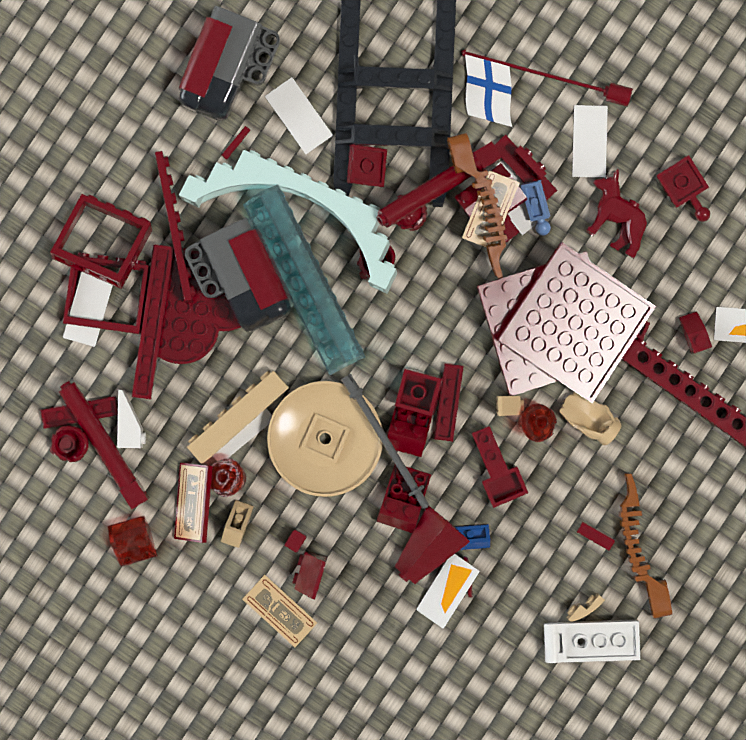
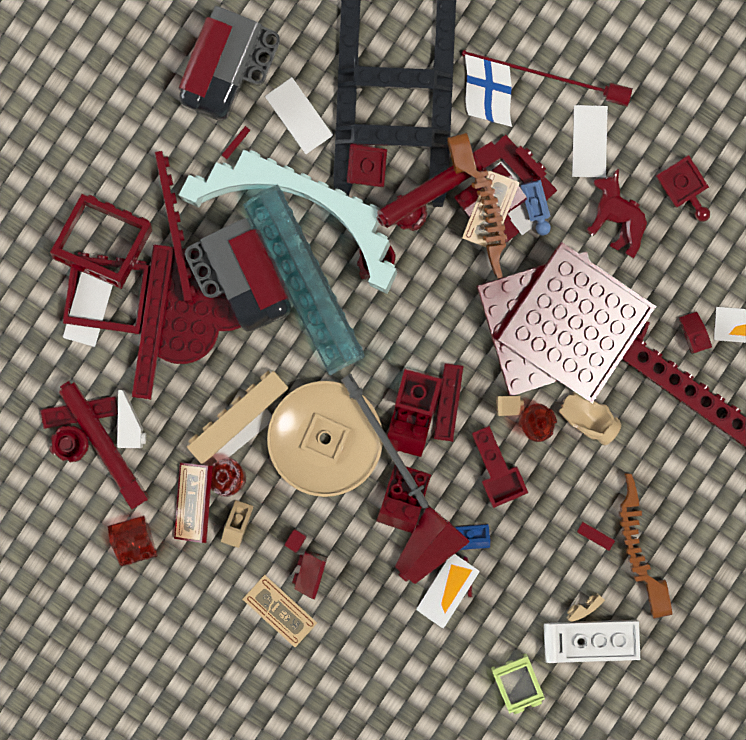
none -> window [491,654,545,714]

